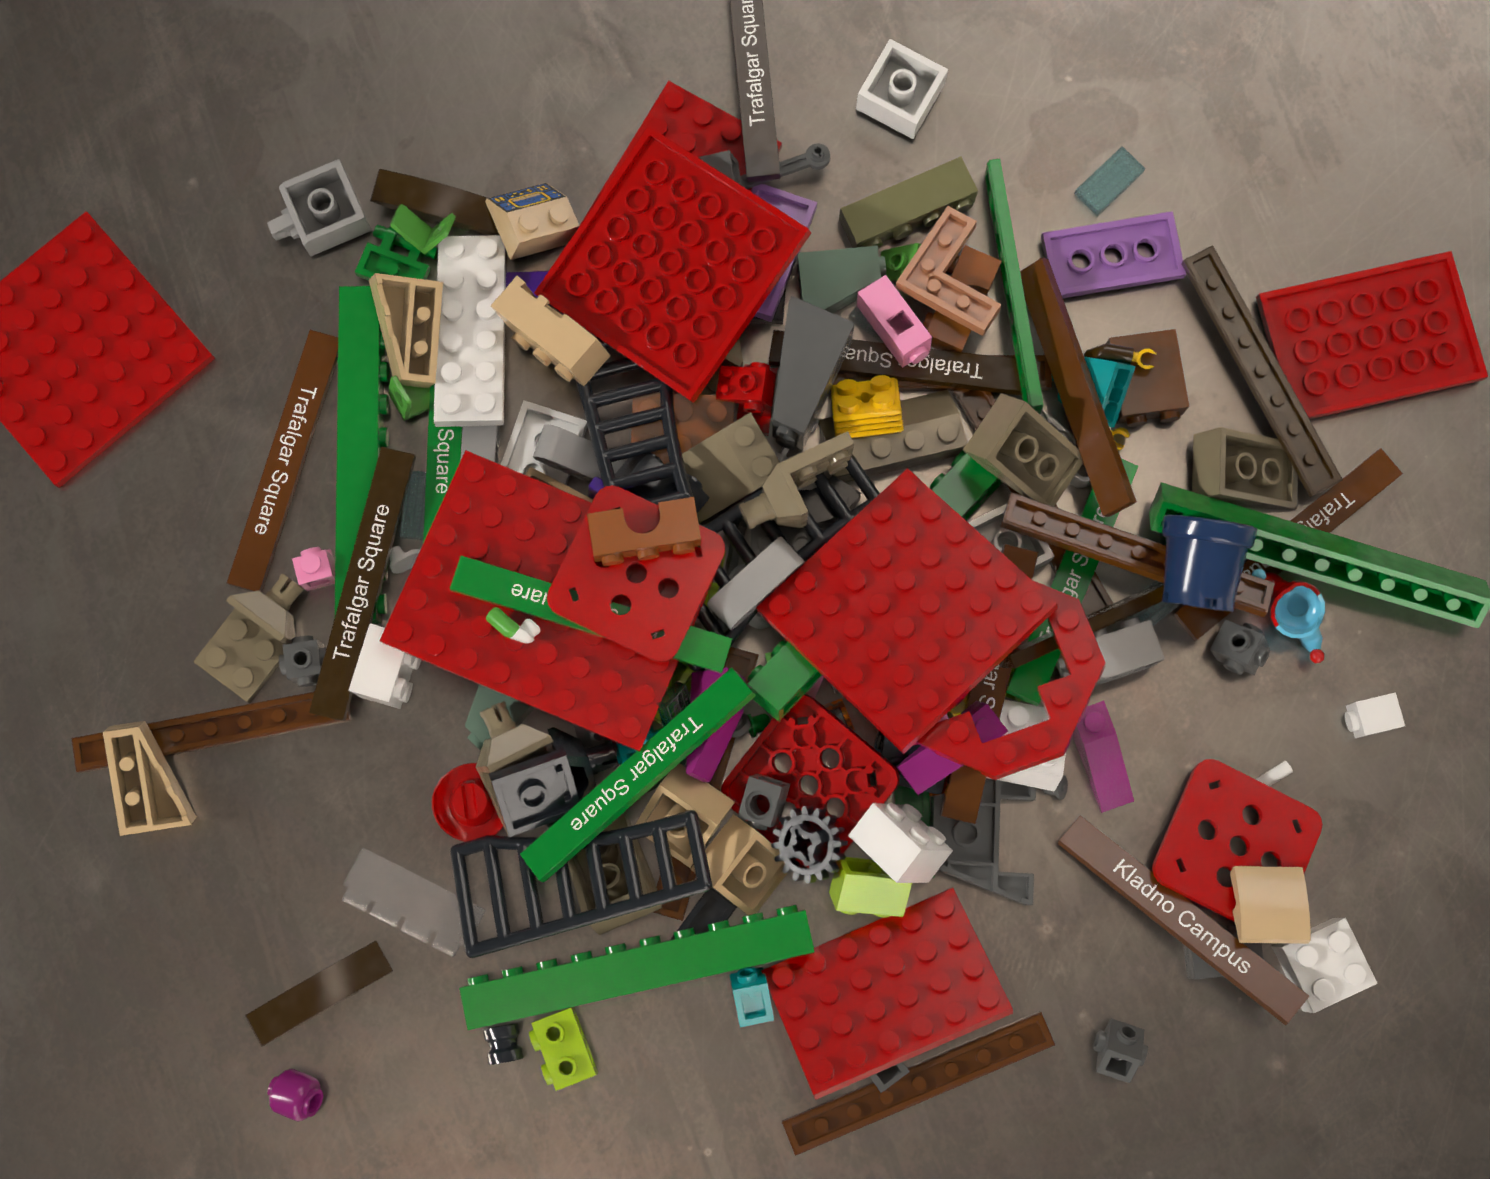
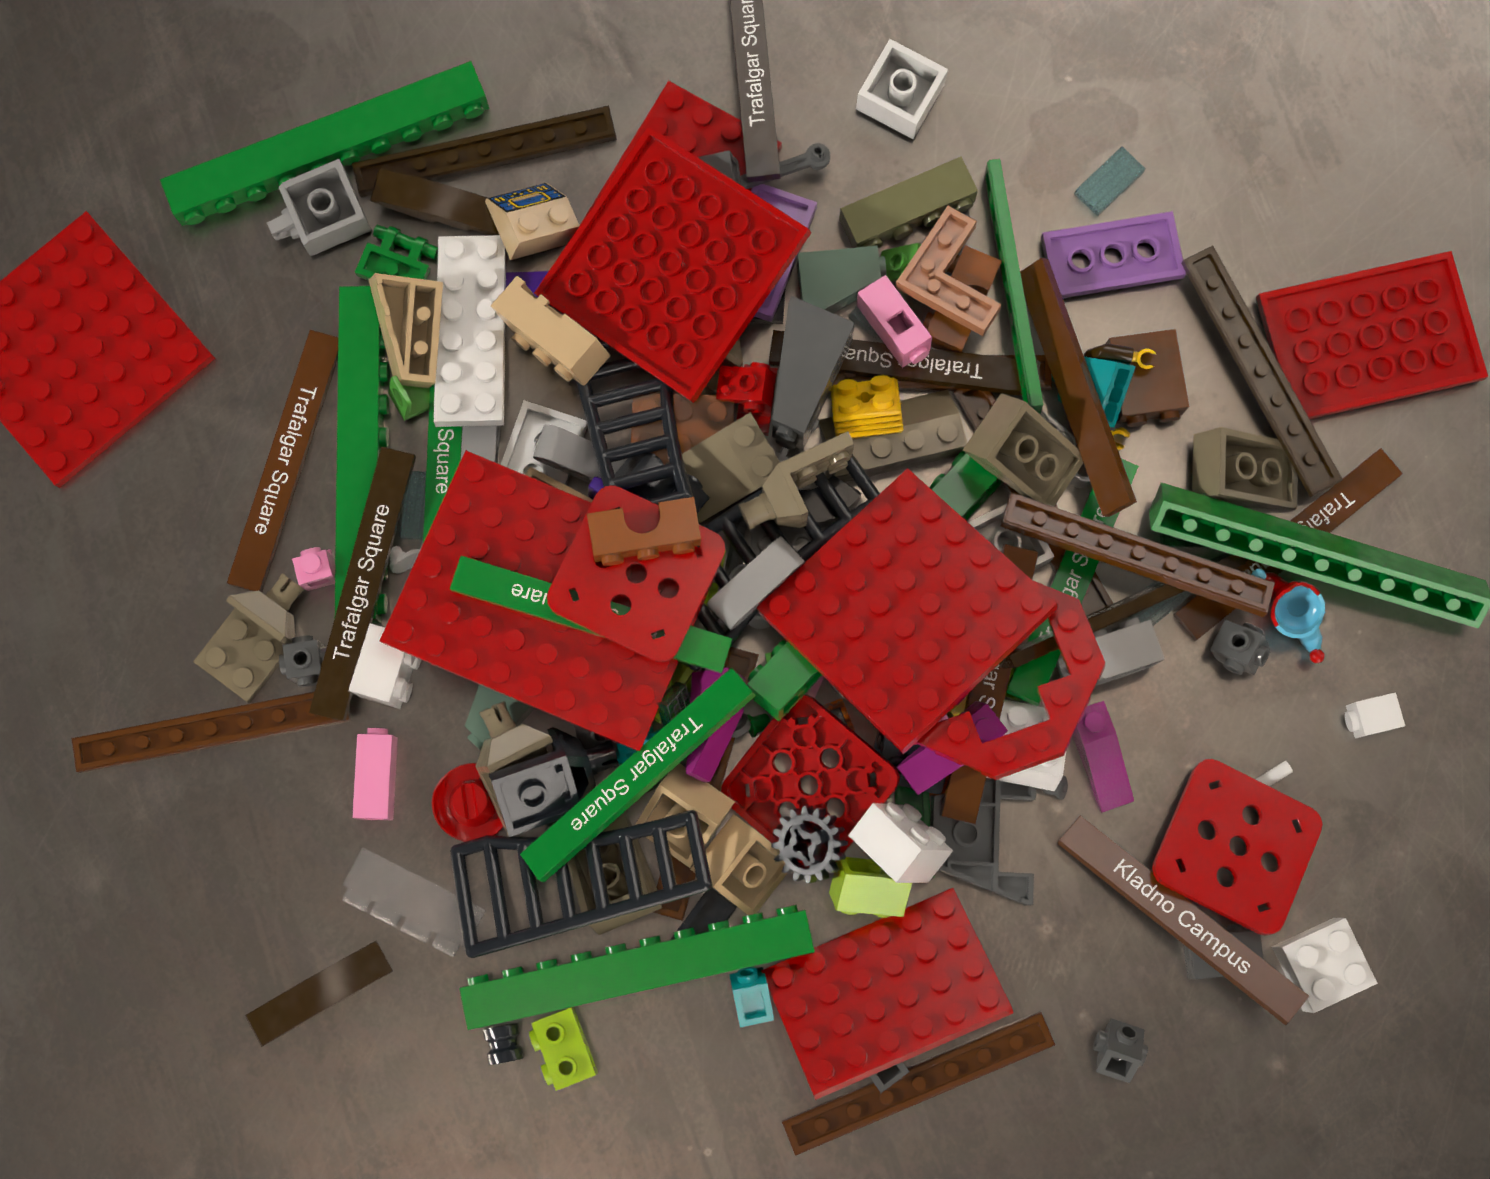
tan wedge [103,721,197,836] -> none
magenta head [267,1069,323,1122] -> none
bright green bracket [390,204,456,255] -> none
arm [486,607,541,644] -> none
dark grey brick [738,773,790,830] -> none
dark blue piece [1162,515,1257,612] -> none
tan slope [1230,866,1311,944] -> none
none -> green brick [160,61,489,226]
none -> dark brown tile [352,105,617,197]
none -> bright pink brick [352,728,398,820]

